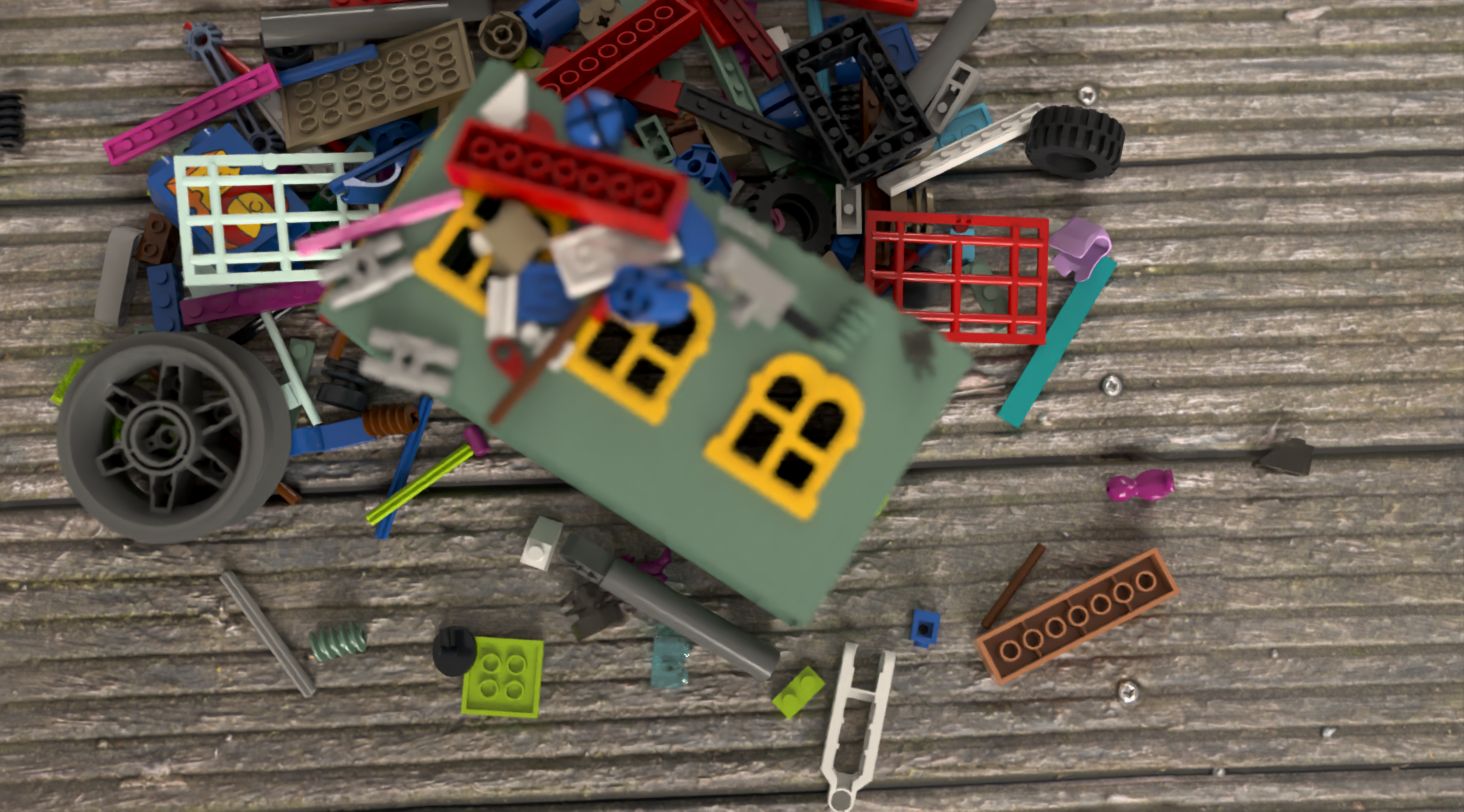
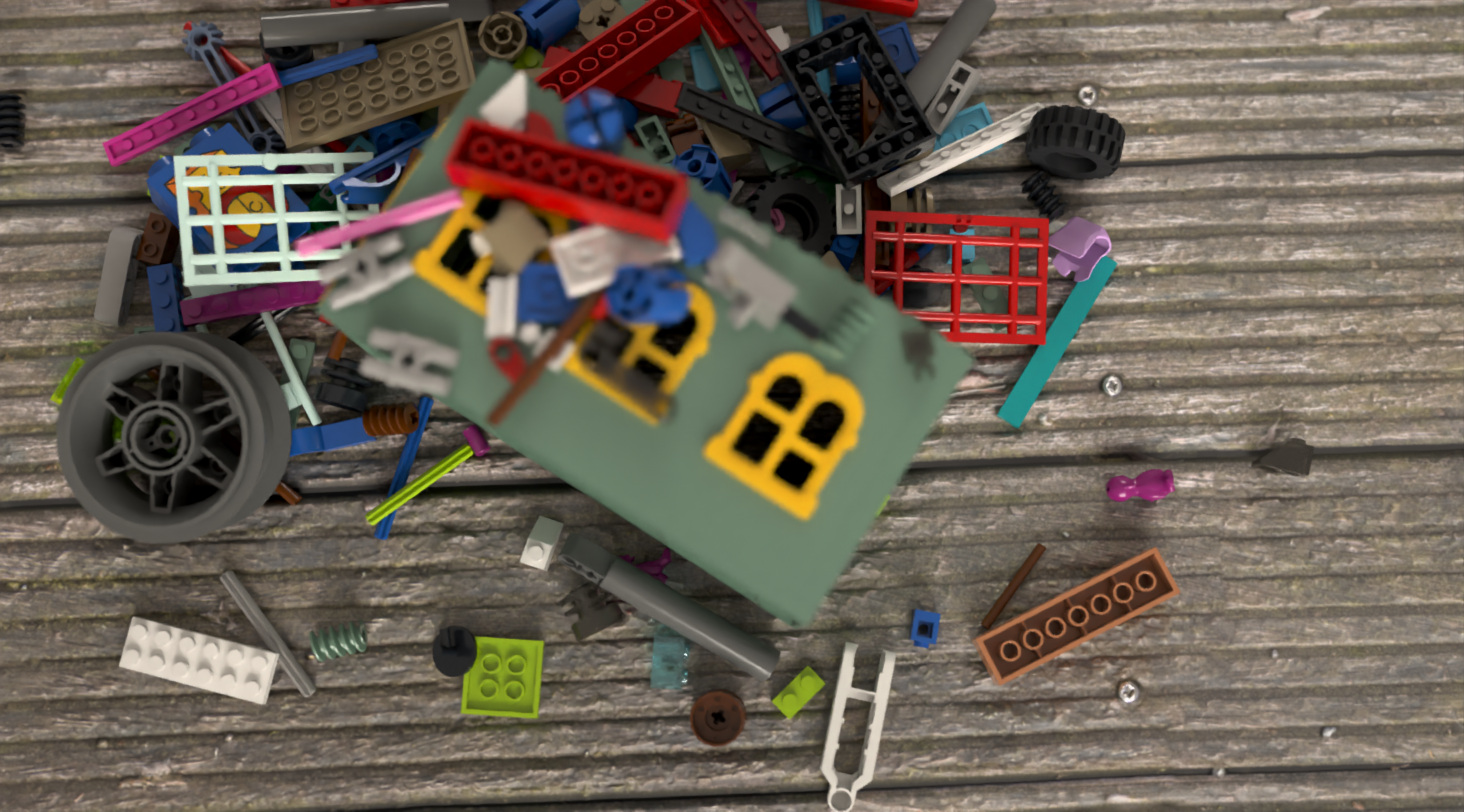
none -> white plate [119,616,279,704]
none -> clear smoke piece [578,316,677,425]
none -> medium azure tile [689,45,721,93]
none -> reddish brown wheel [690,689,747,747]
none -> black piece [1020,169,1069,225]

